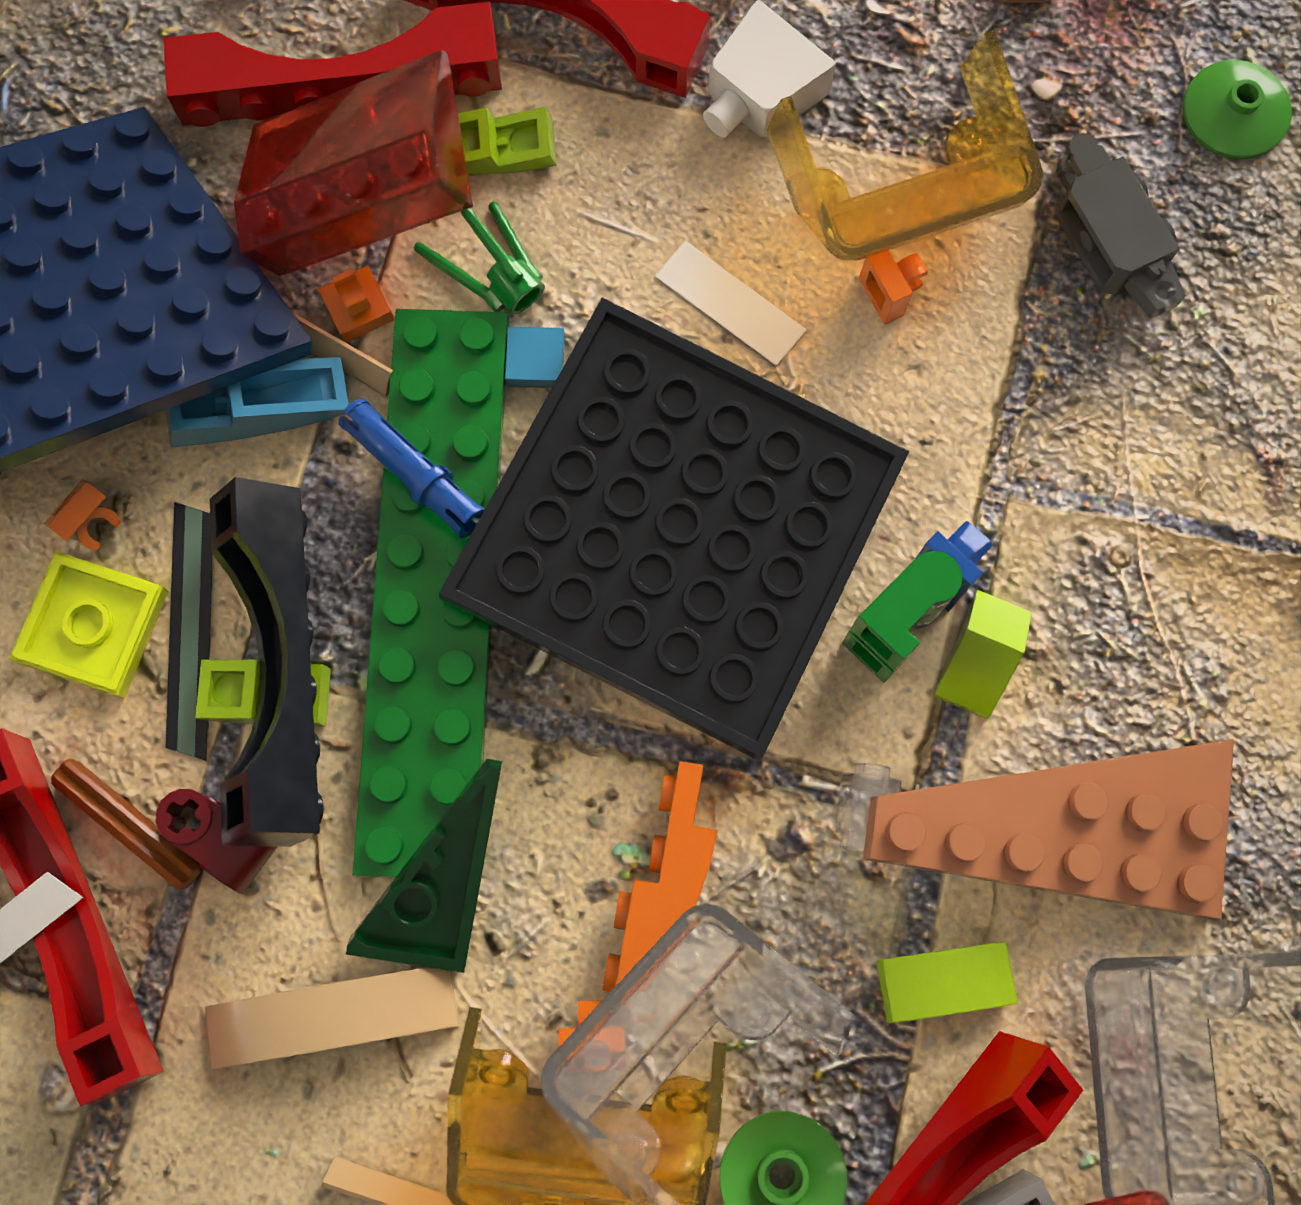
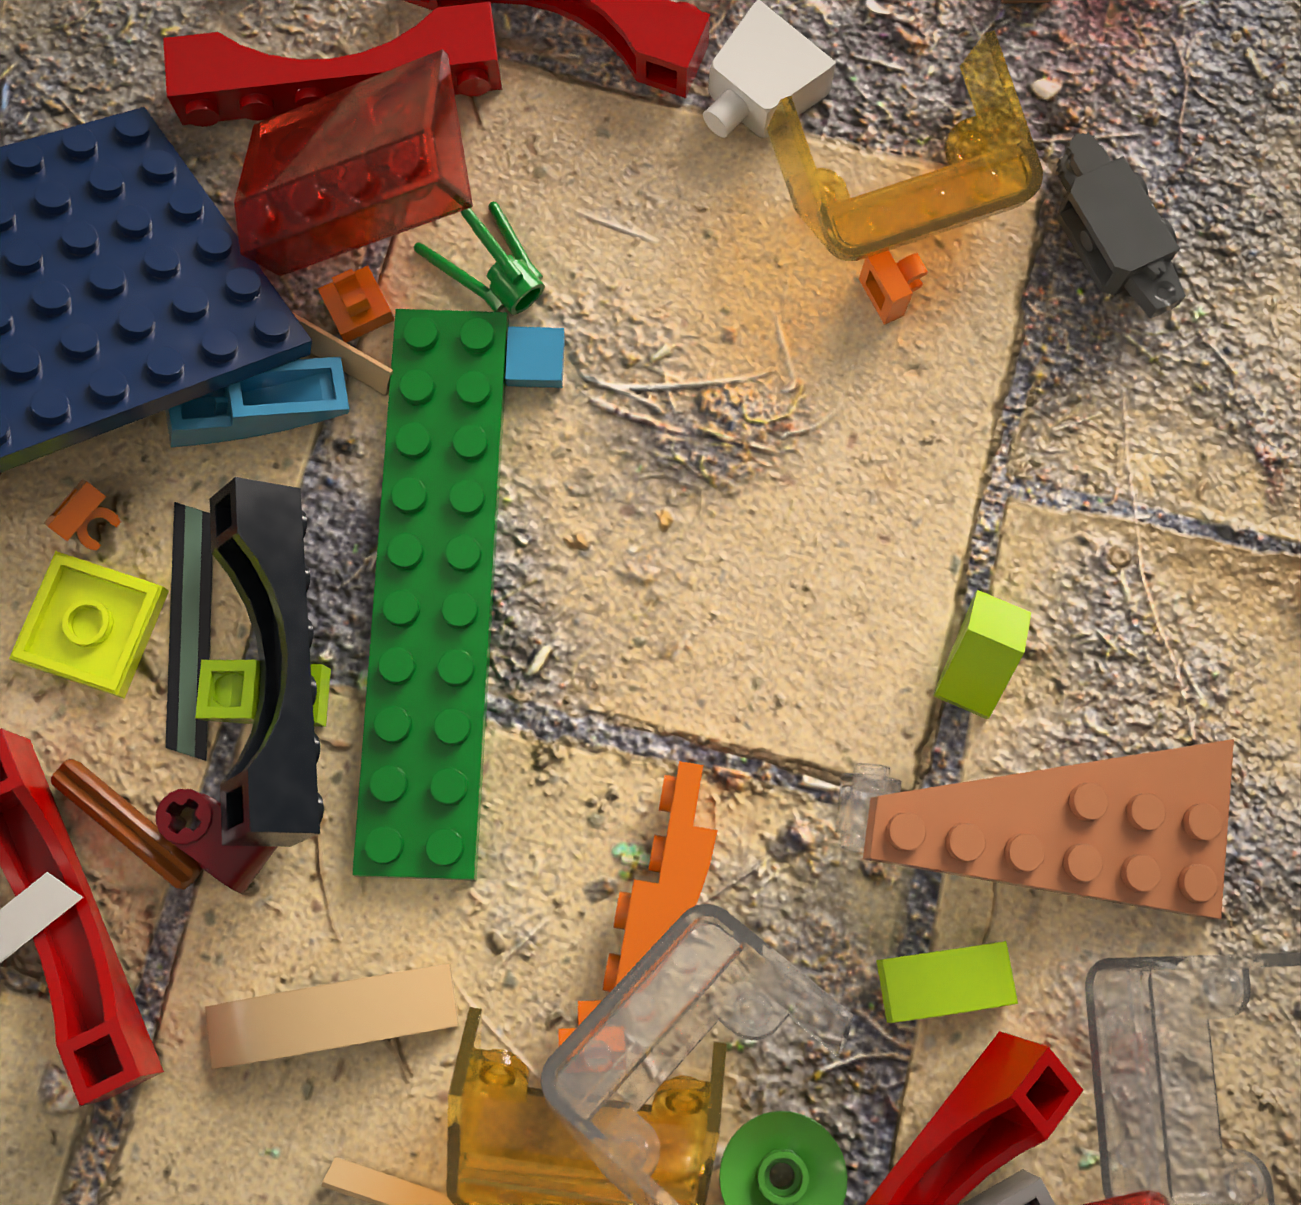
blue pin [338,398,485,539] -> none
dark green wing [346,759,502,973] -> none
lime slope [436,106,557,175] -> none
black plate [439,297,910,761] -> none
white sticker [655,240,807,366] -> none
green hips [842,521,993,683] -> none
bright green dish [1183,60,1292,159] -> none

